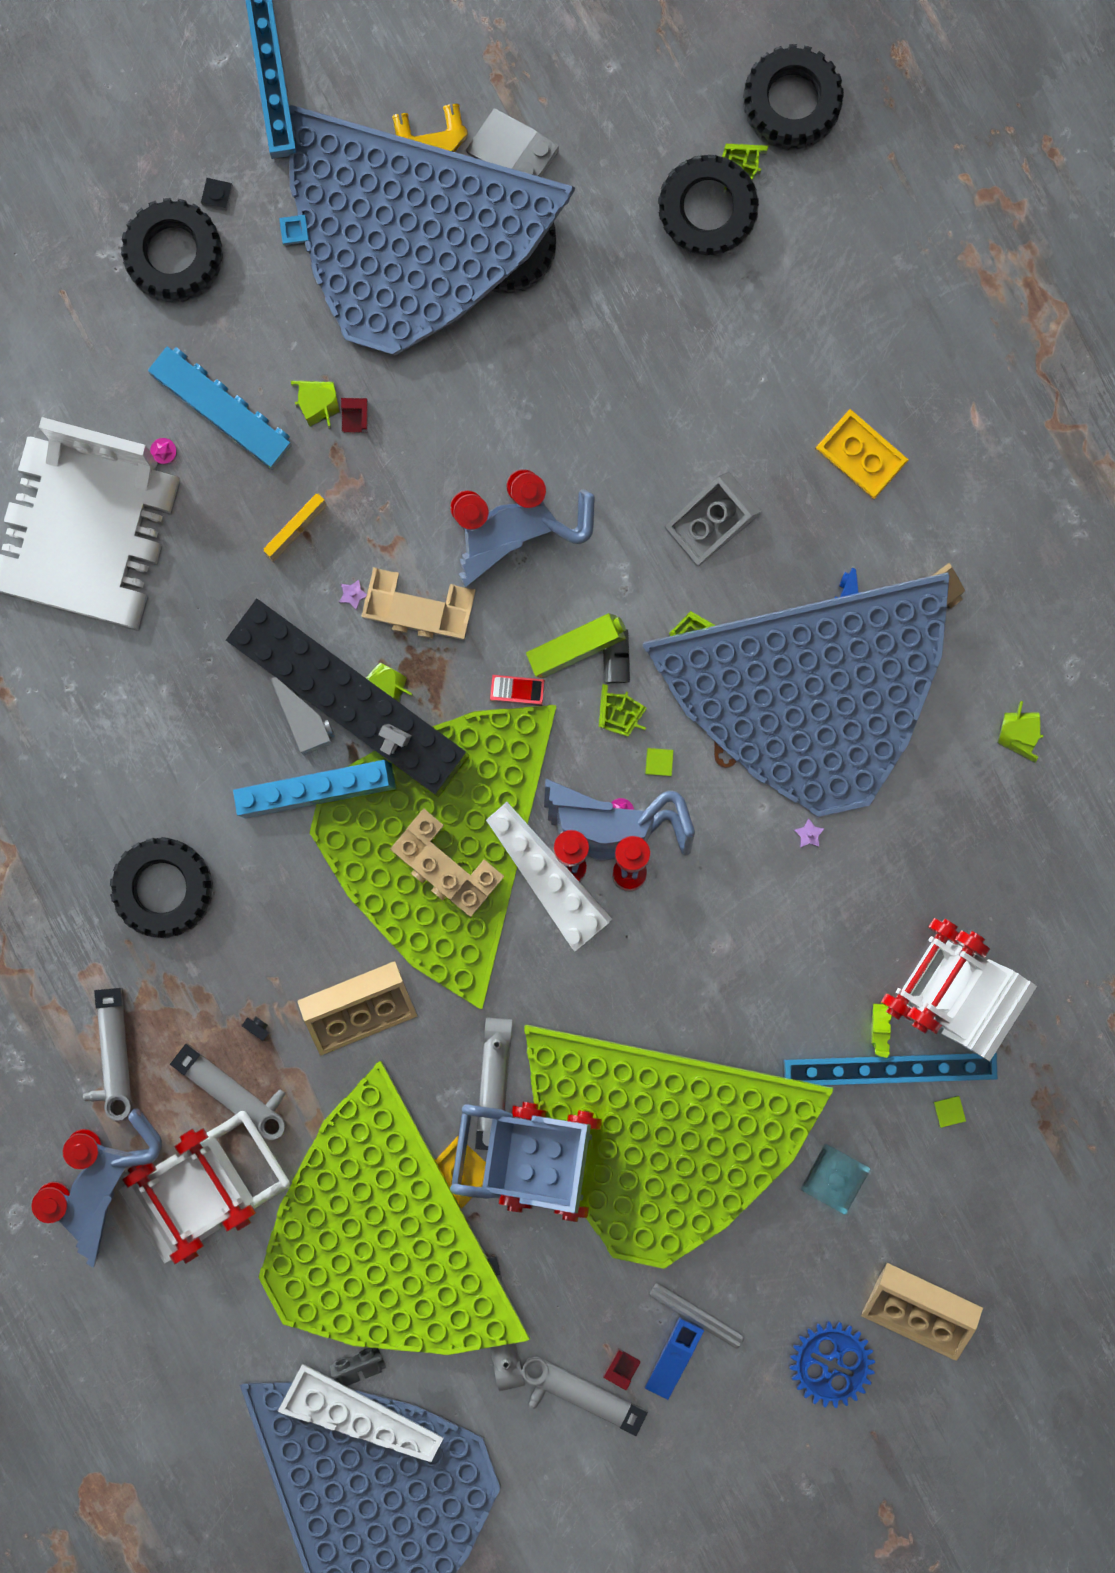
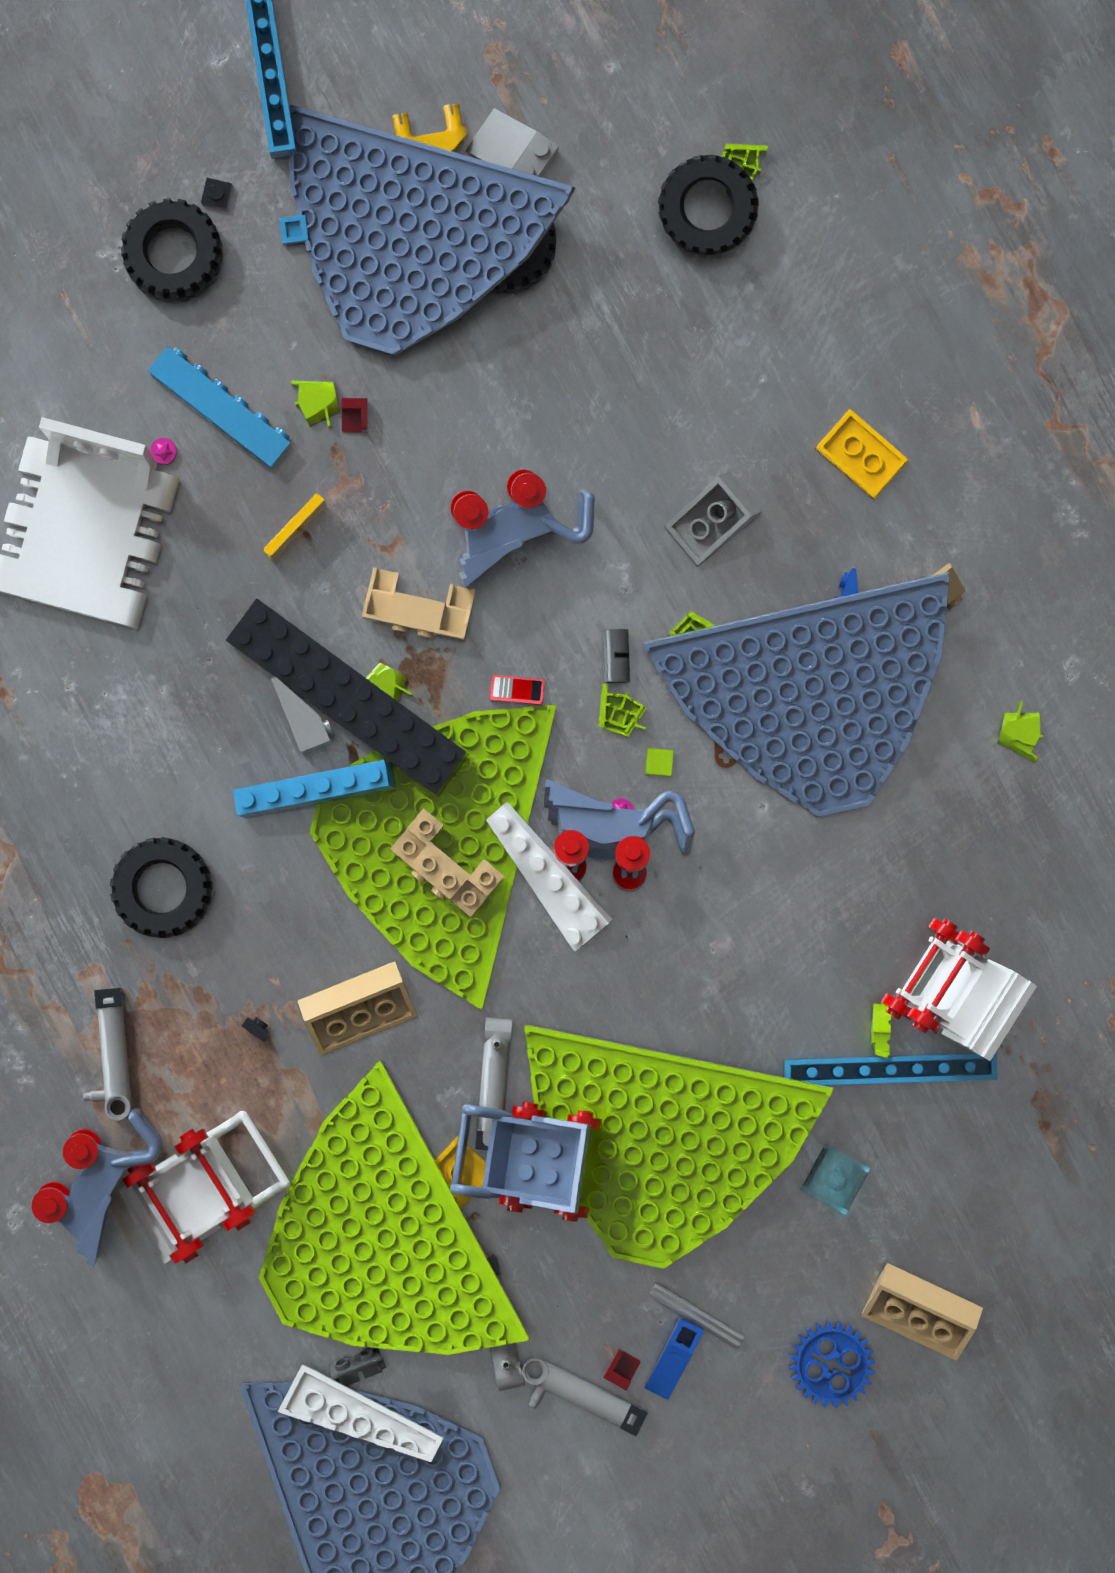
light grey piece [170,1043,286,1140] -> none
lavender piece [339,580,367,610] -> none
light grey tile [379,724,412,755] -> none
lime brick [526,613,626,678] -> none
black tyre [743,44,844,149] -> none
lavender piece [794,818,824,848] -> none
lime tile [933,1096,966,1128] -> none

